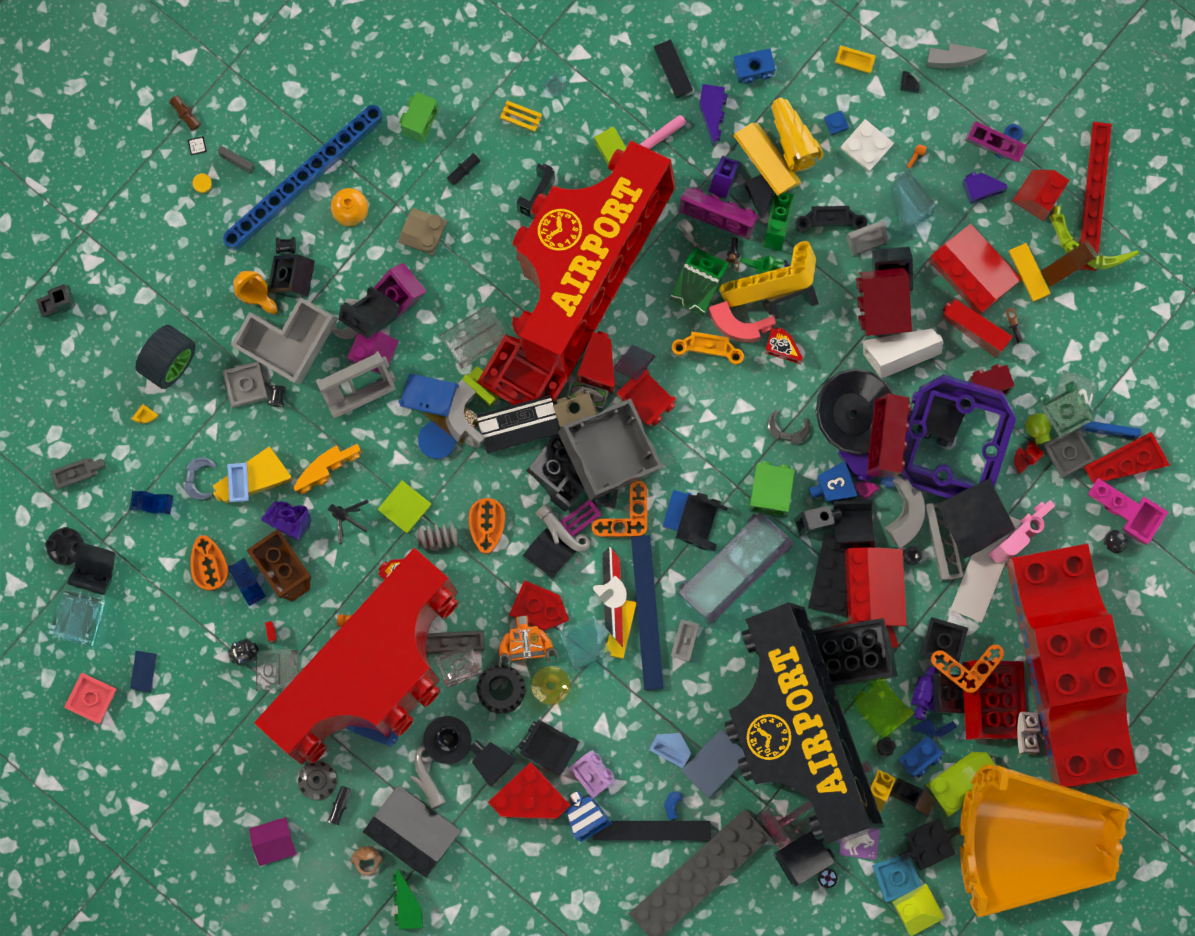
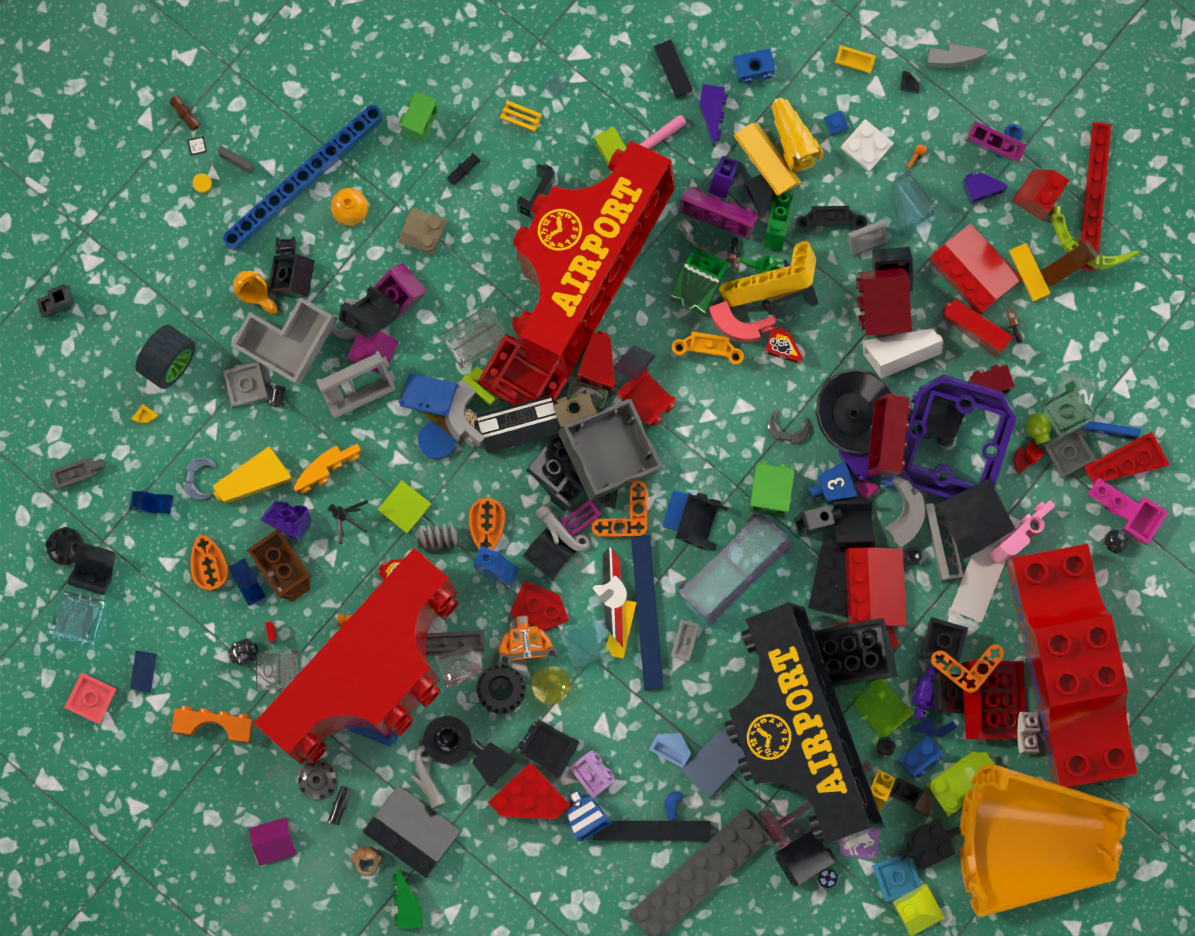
light blue tile [227,463,249,502] -> none
none -> orange arch [171,706,254,744]
none -> blue slope [473,546,519,587]

